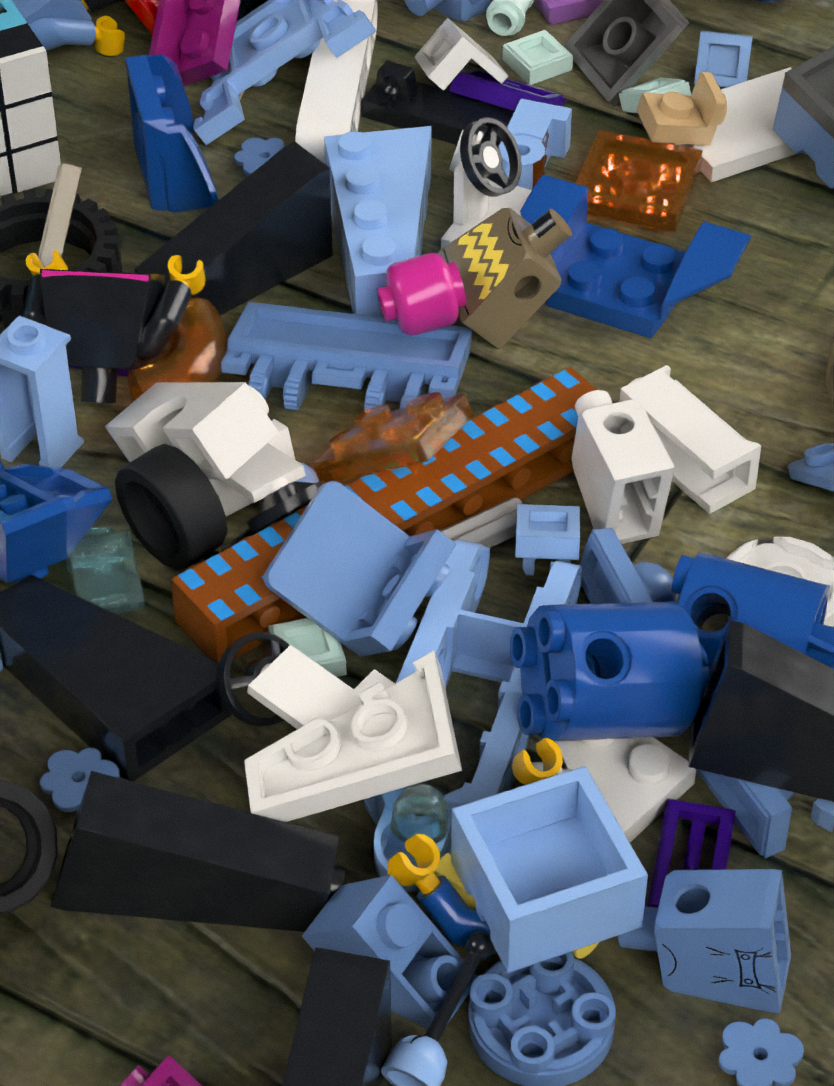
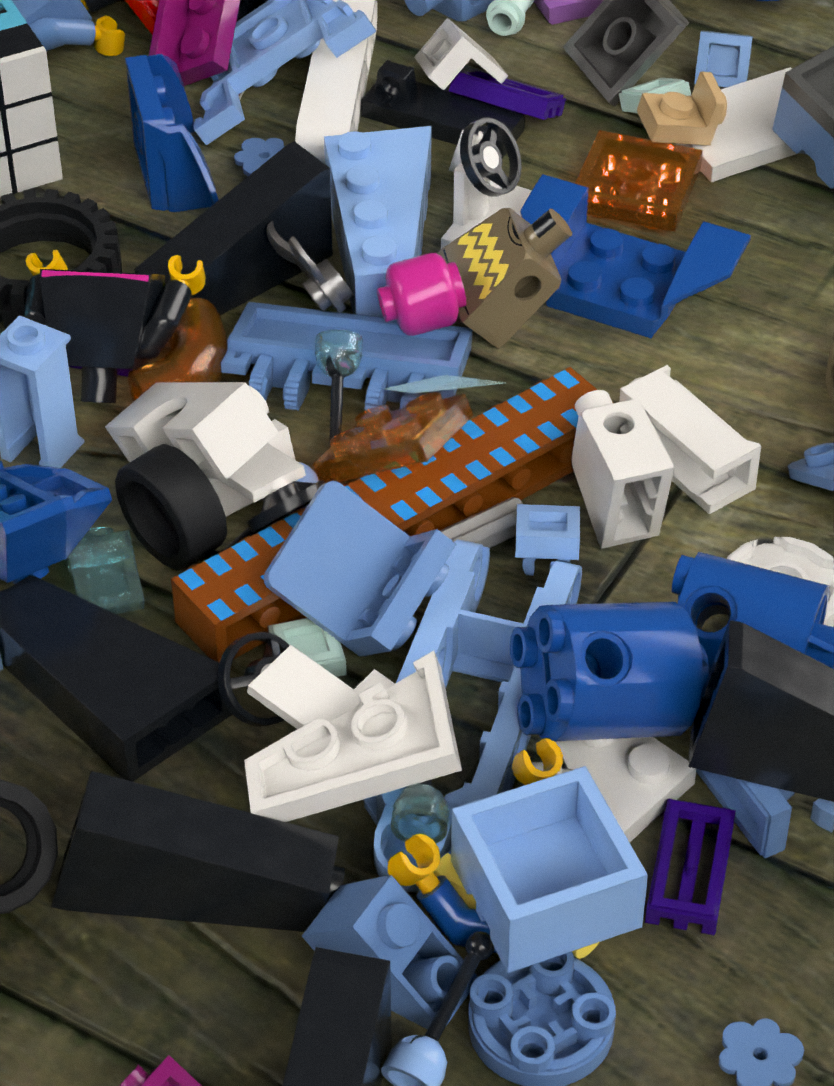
tile [38,163,82,267] -> none
medium blue plant [40,748,120,812] -> none
light blue leg [499,99,572,190] -> none
light aqua tile [502,30,573,85] -> none
medium blue tile [579,528,676,604] -> none
medium blue torso [618,869,791,1014] -> none
none -> flat silver plate [266,221,354,314]
none -> clear light blue hinge [315,330,363,474]
none -> clear light blue sticker [384,375,506,393]

